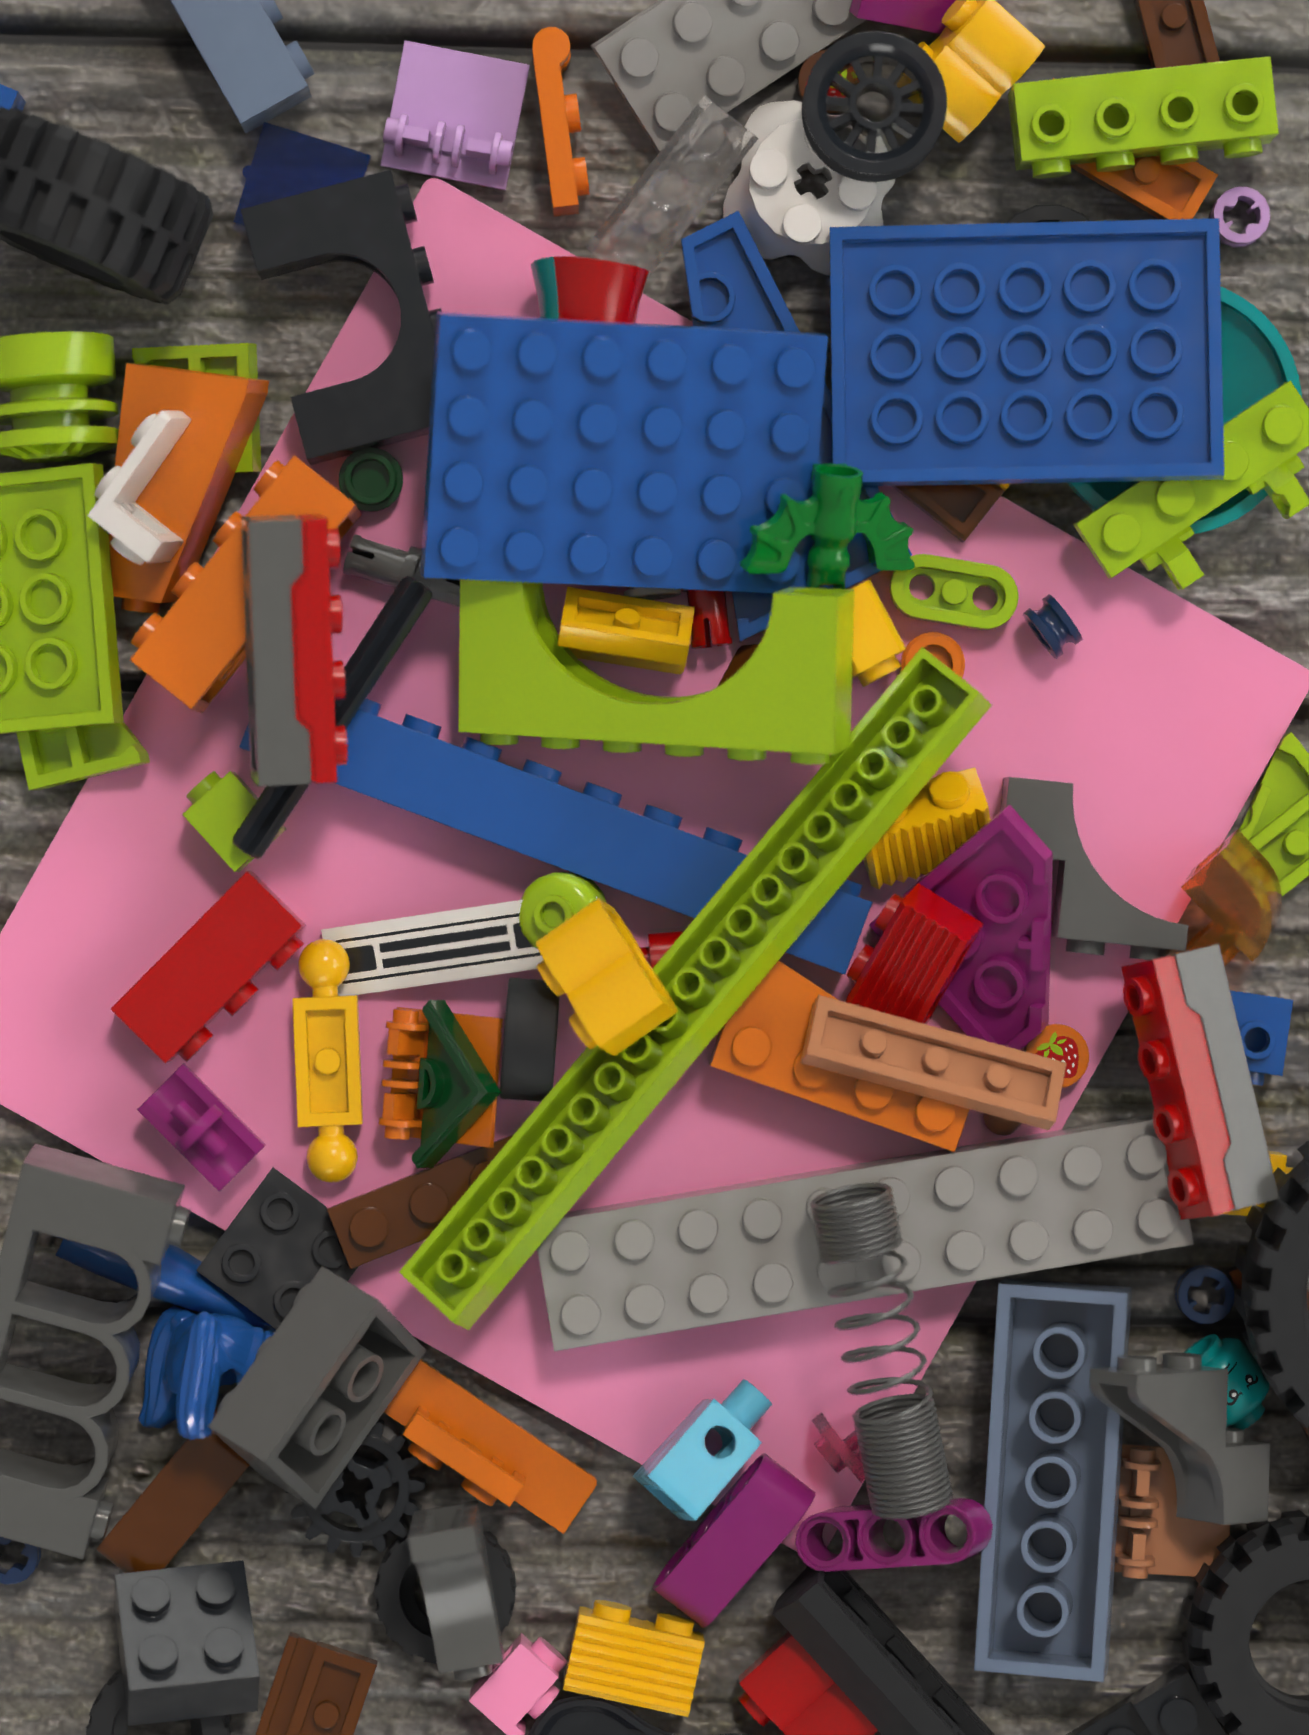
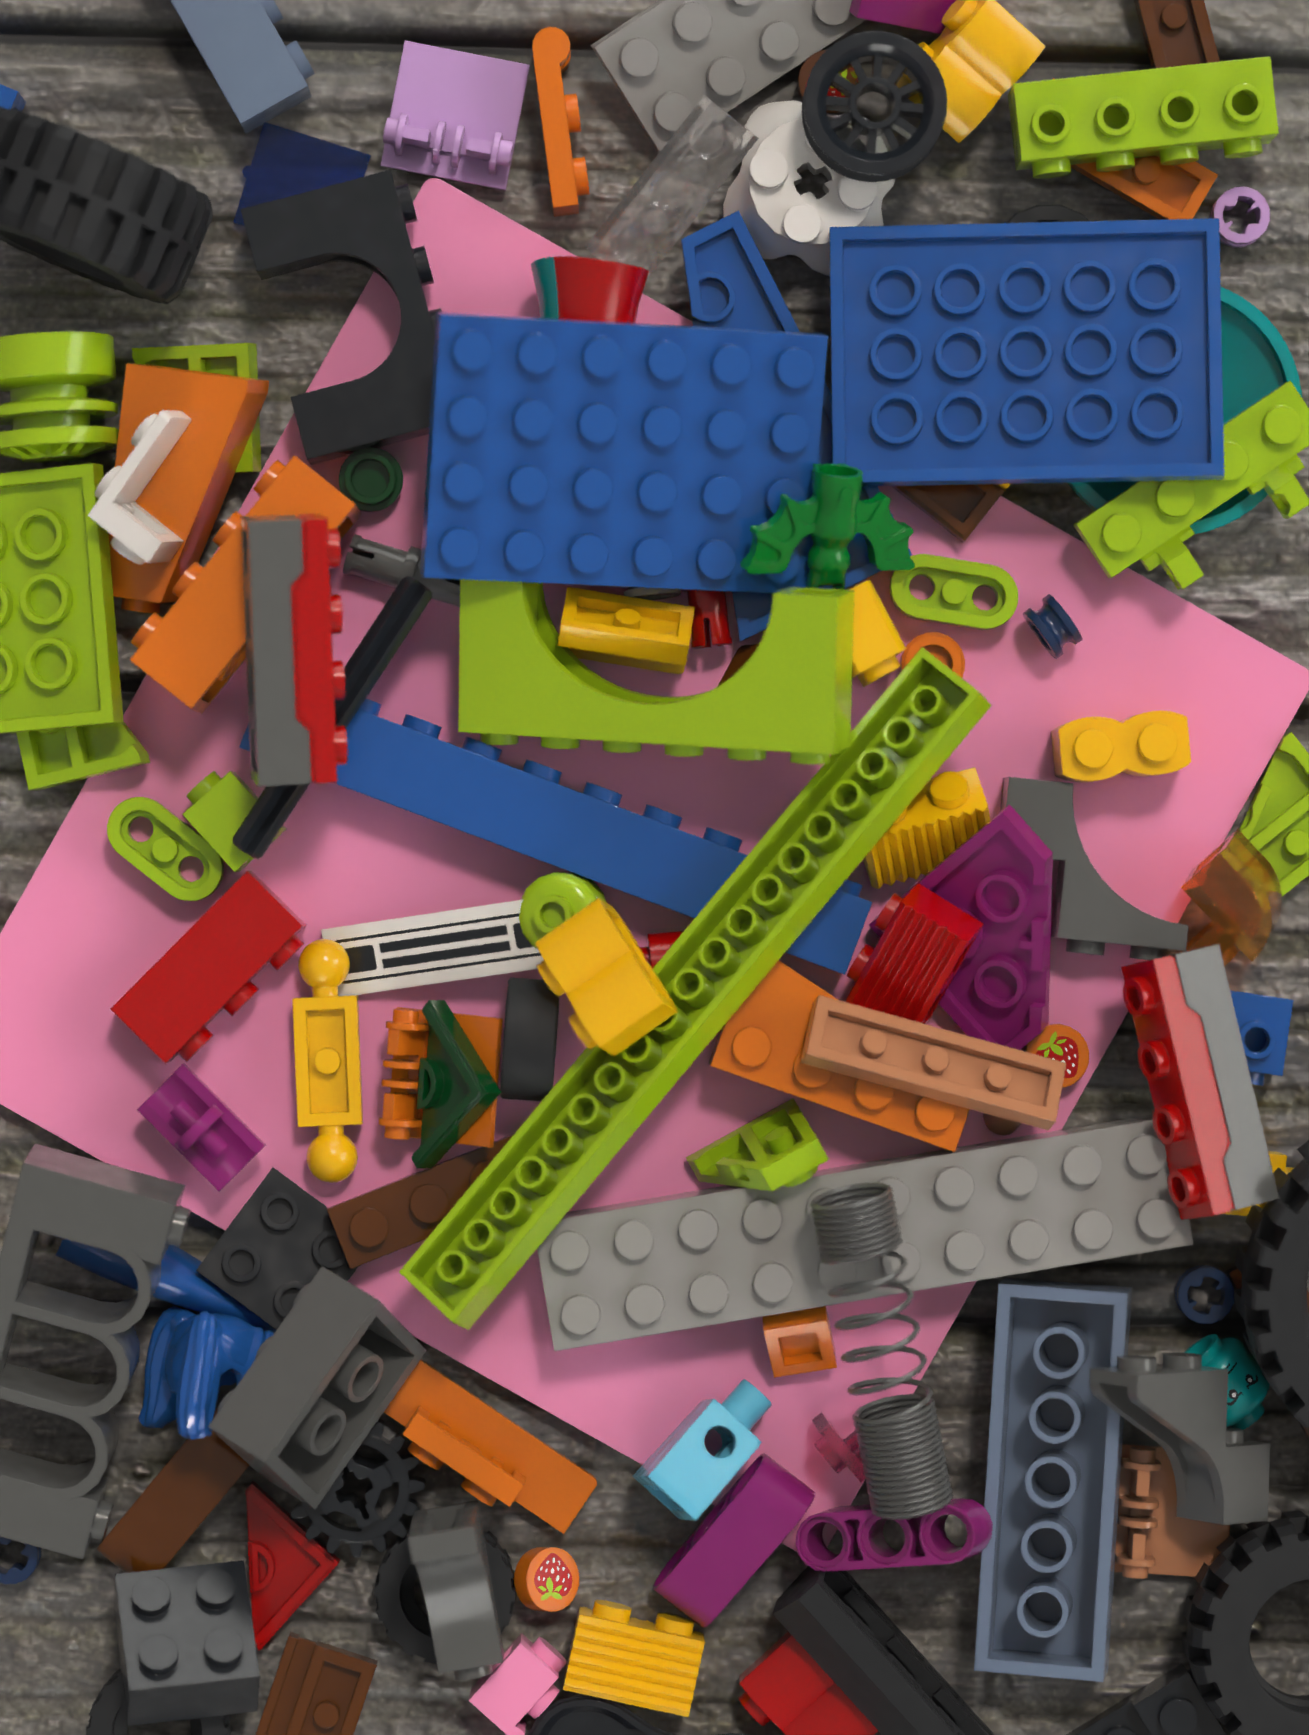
none -> lime plate [107,797,224,901]
none -> red tile [245,1481,340,1650]
none -> orange tile [514,1547,579,1612]
none -> lime wing [686,1098,829,1191]
none -> orange plate [762,1306,837,1378]
none -> yellow brick [1051,710,1191,783]

